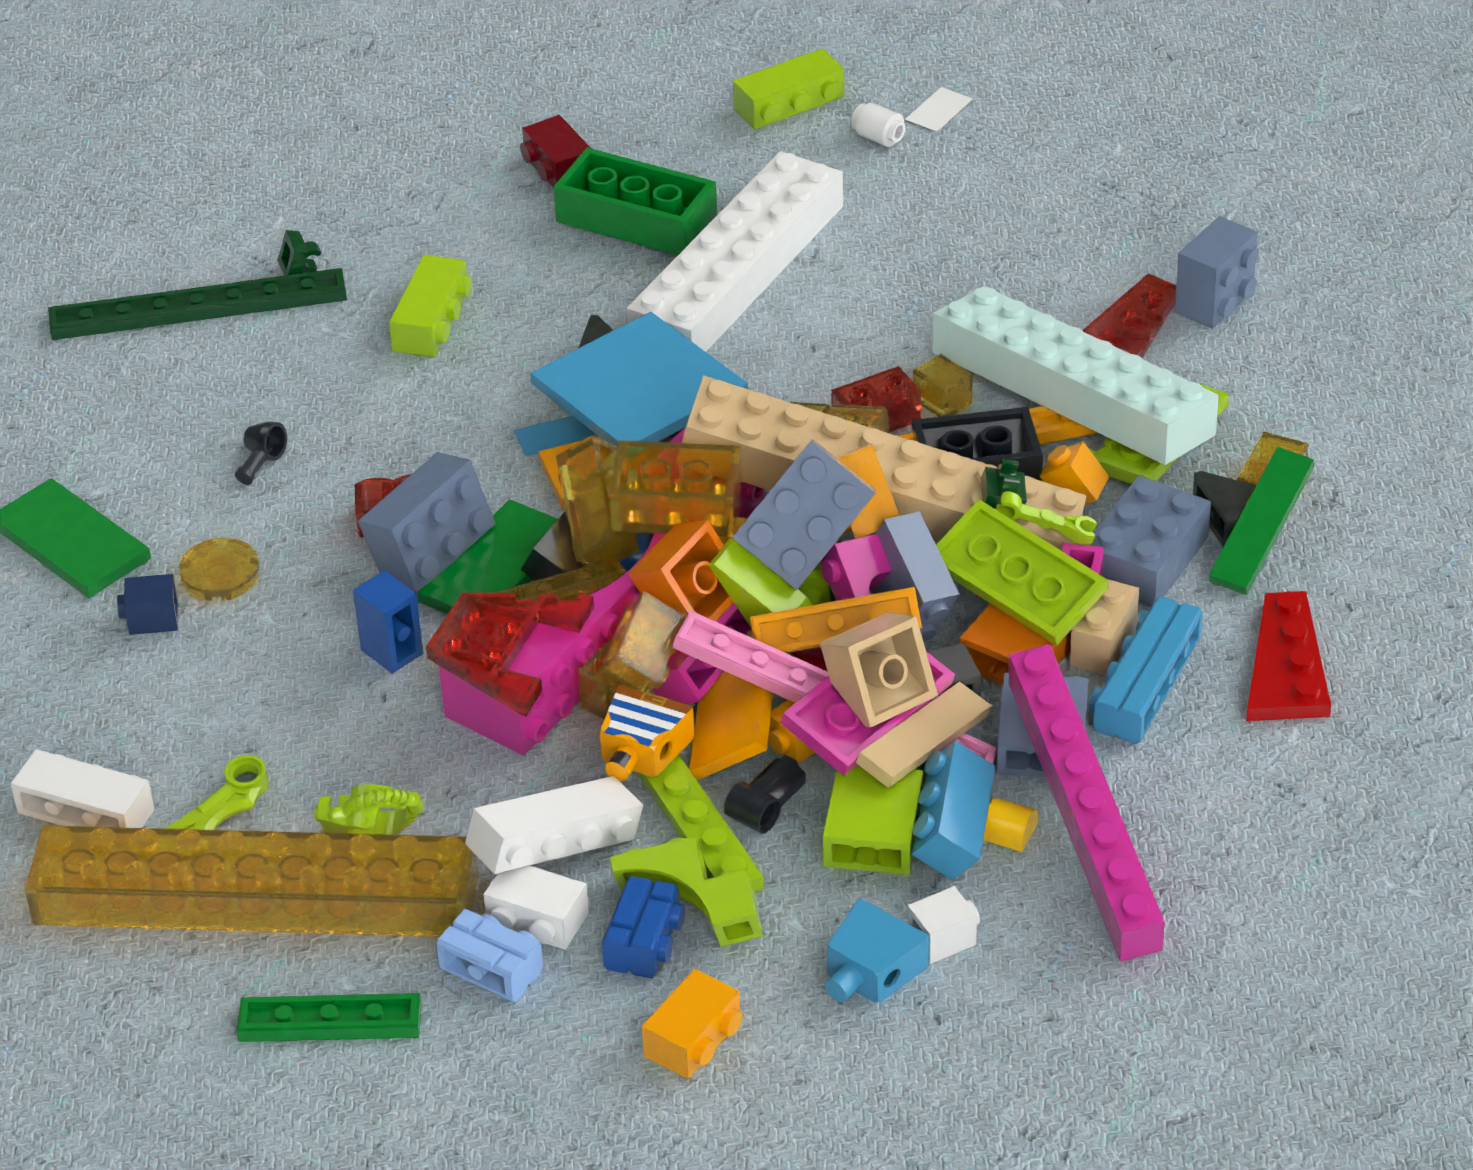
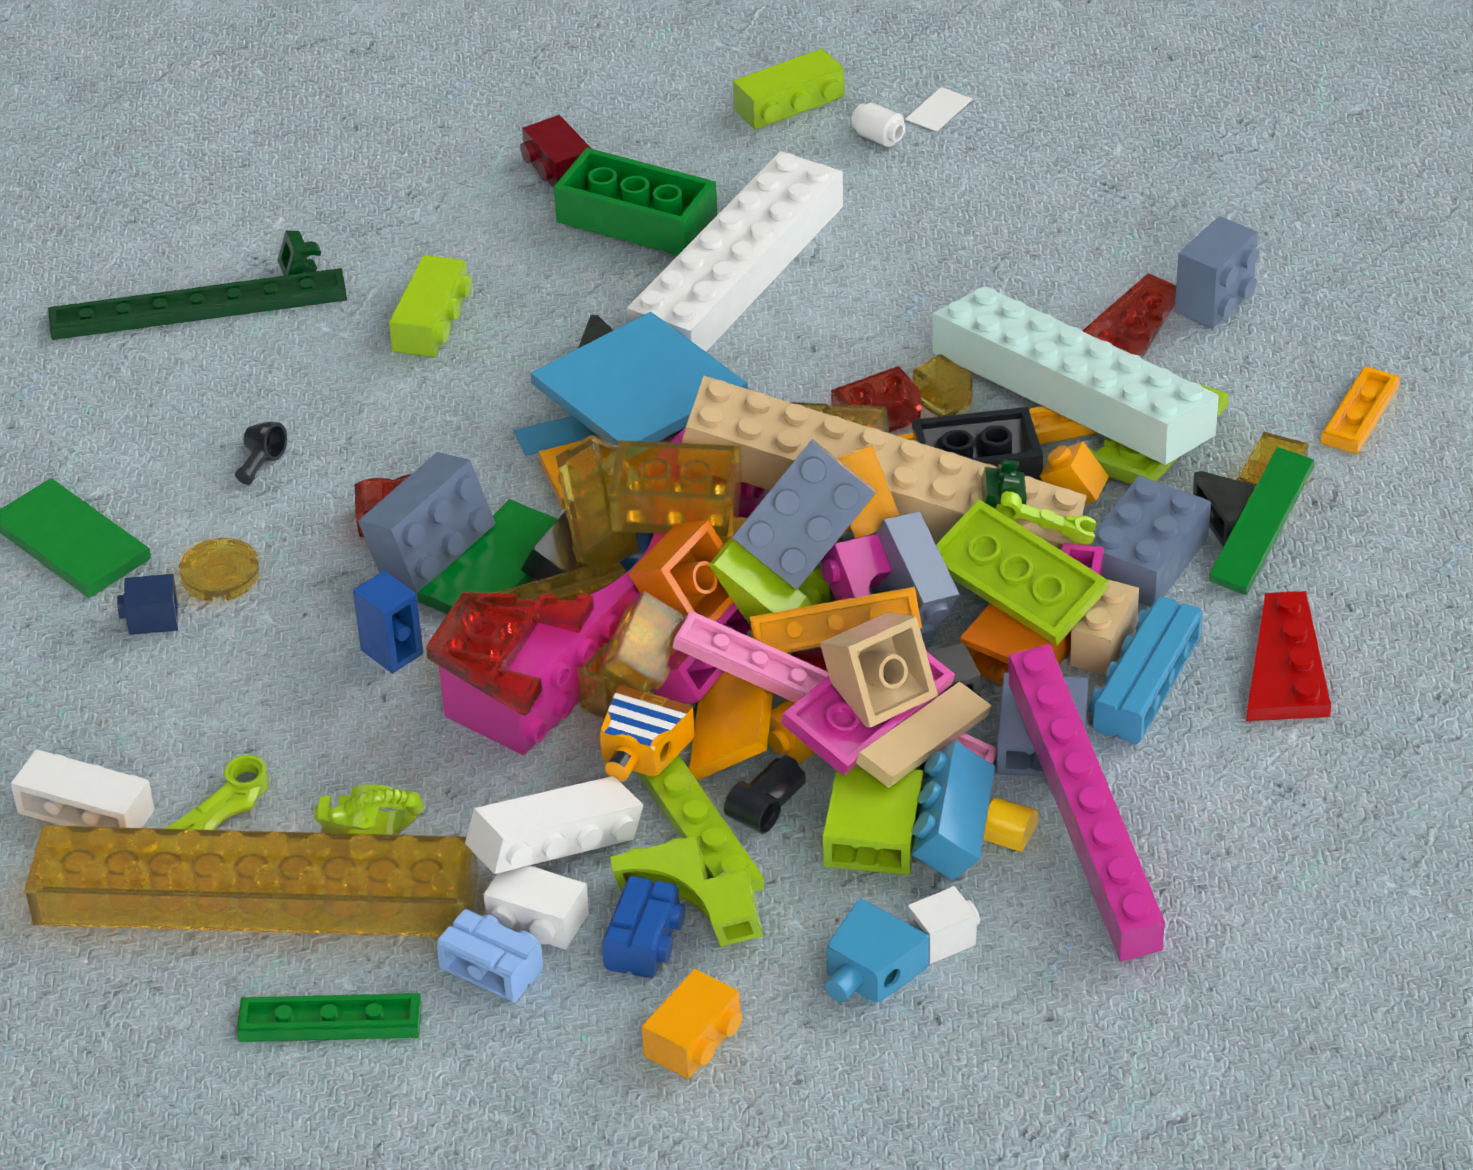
none -> light orange tile [1321,366,1400,454]

